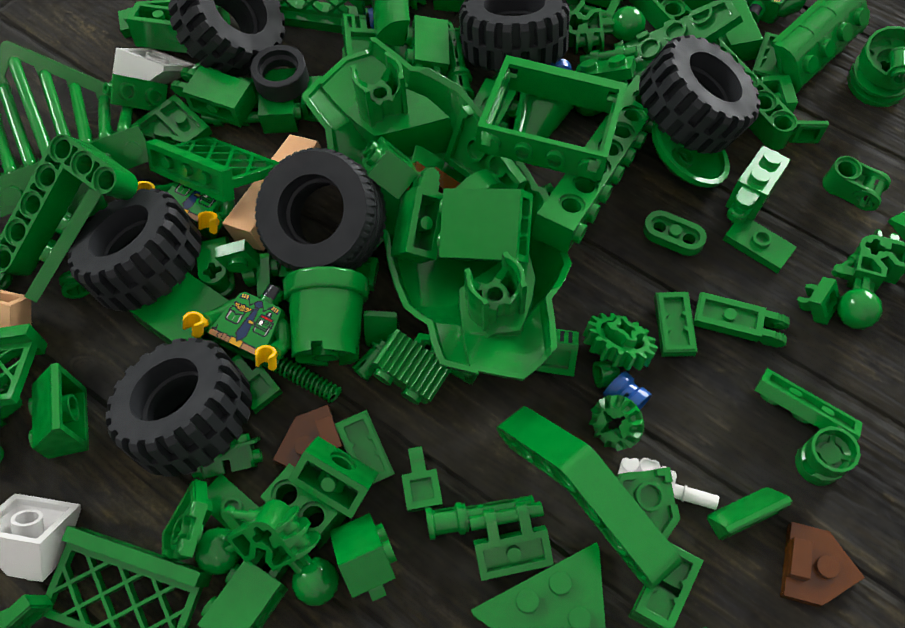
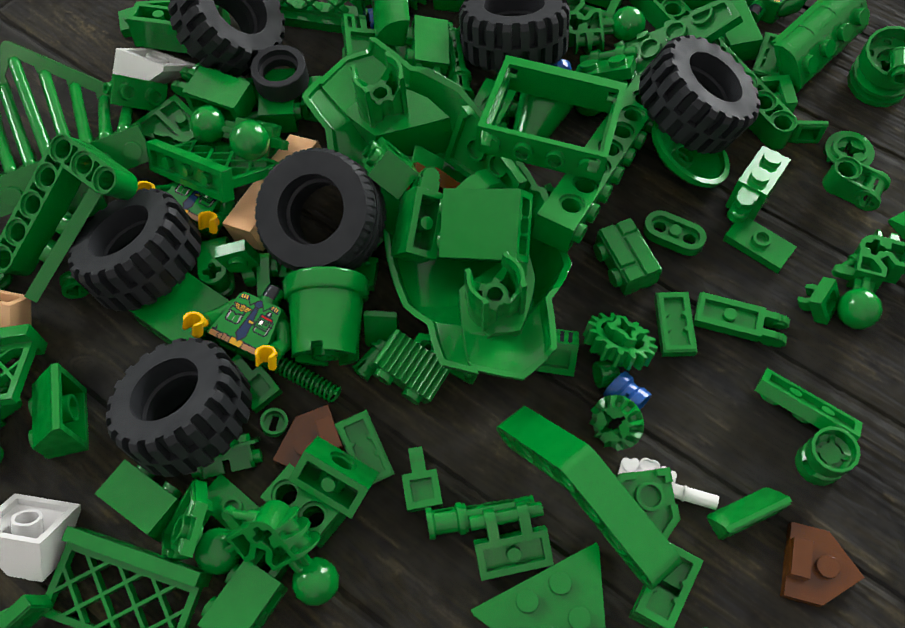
green brick [329,513,397,601] -> none
none -> green brick [95,459,183,542]
none -> green piece [189,105,289,161]
none -> green hinge [260,408,288,437]
none -> green brick [593,218,662,296]
none -> green gear [823,131,875,166]

